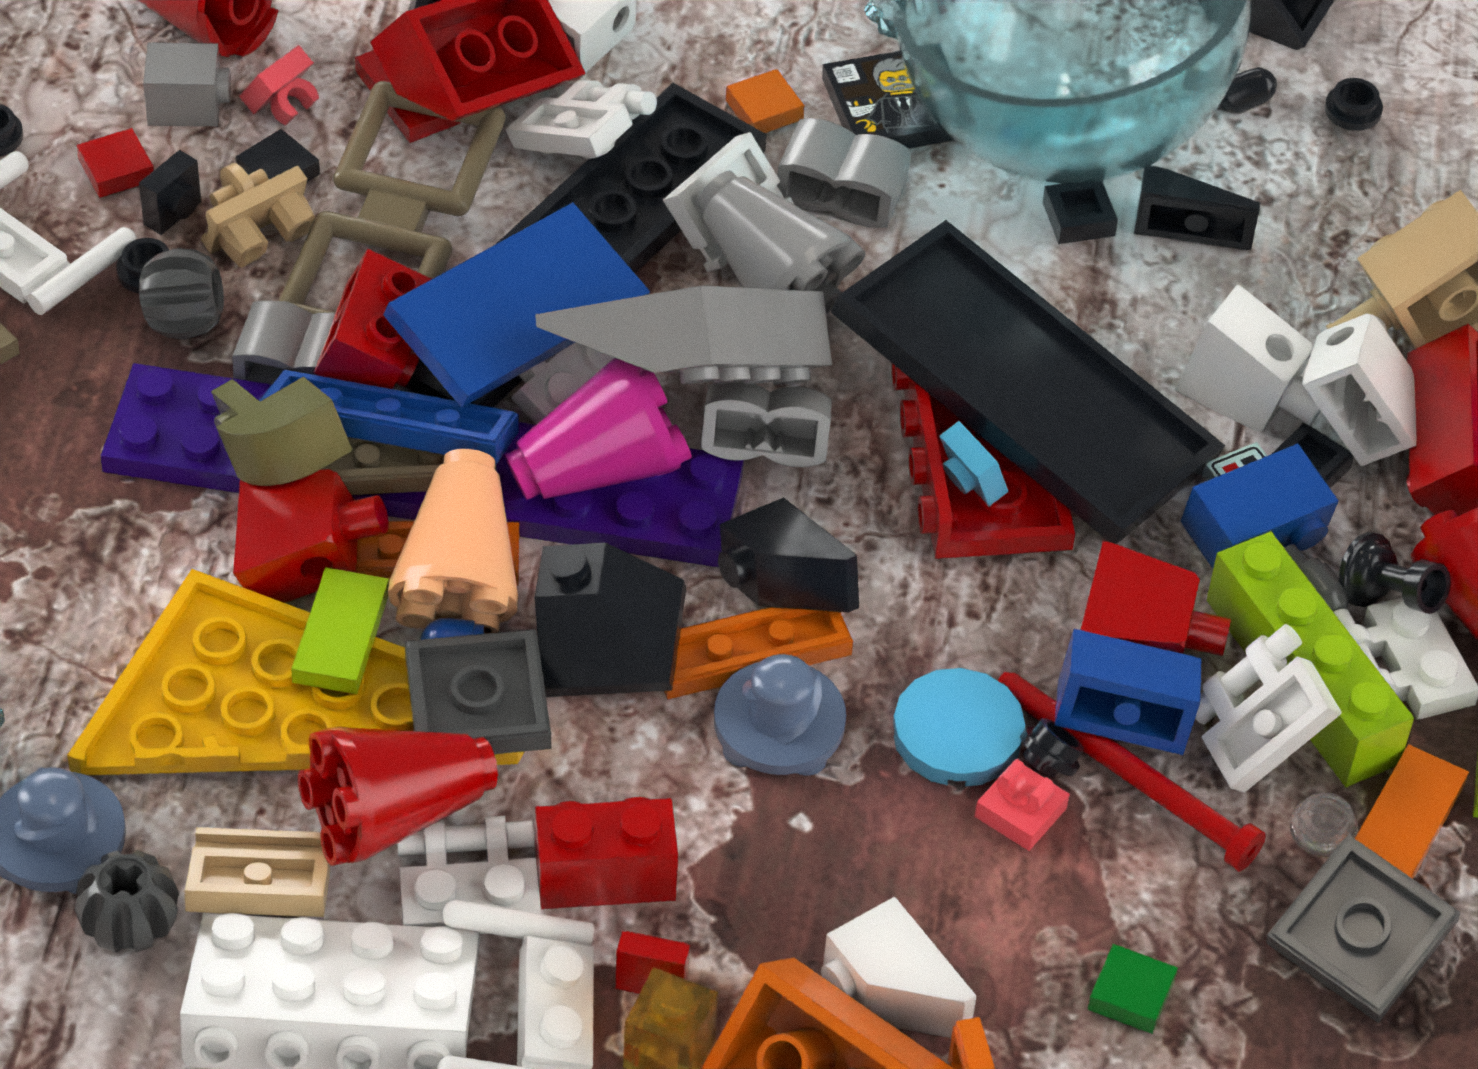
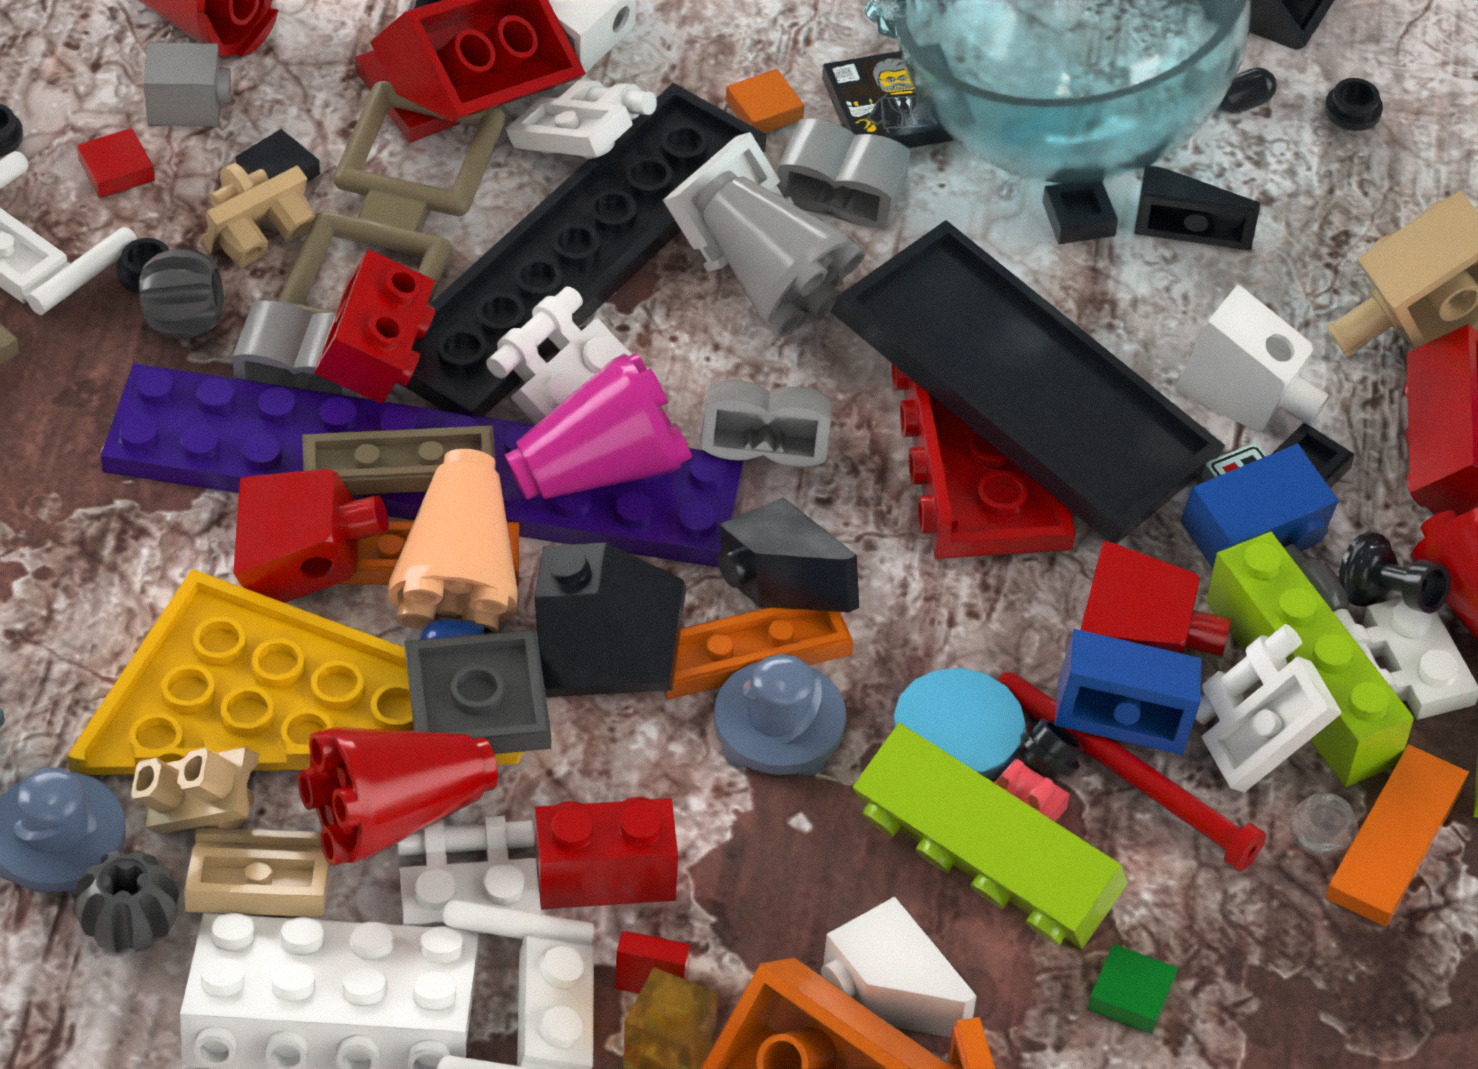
black plate [139,150,201,235] -> none
olive brick [211,377,353,486] -> none
coral tile [239,45,319,125] -> none
blue tile [259,370,519,465] -> none
lime tile [291,567,389,694] -> none
blue tile [383,203,651,408] -> none
light grey slope [535,285,832,385] -> none
medium azure plate [939,421,1009,506] -> none
dark grey tile [1266,834,1461,1023] -> none
white torso [1302,314,1417,466] -> none
none -> tan hips [131,747,259,834]
none -> lime brick [852,722,1128,949]

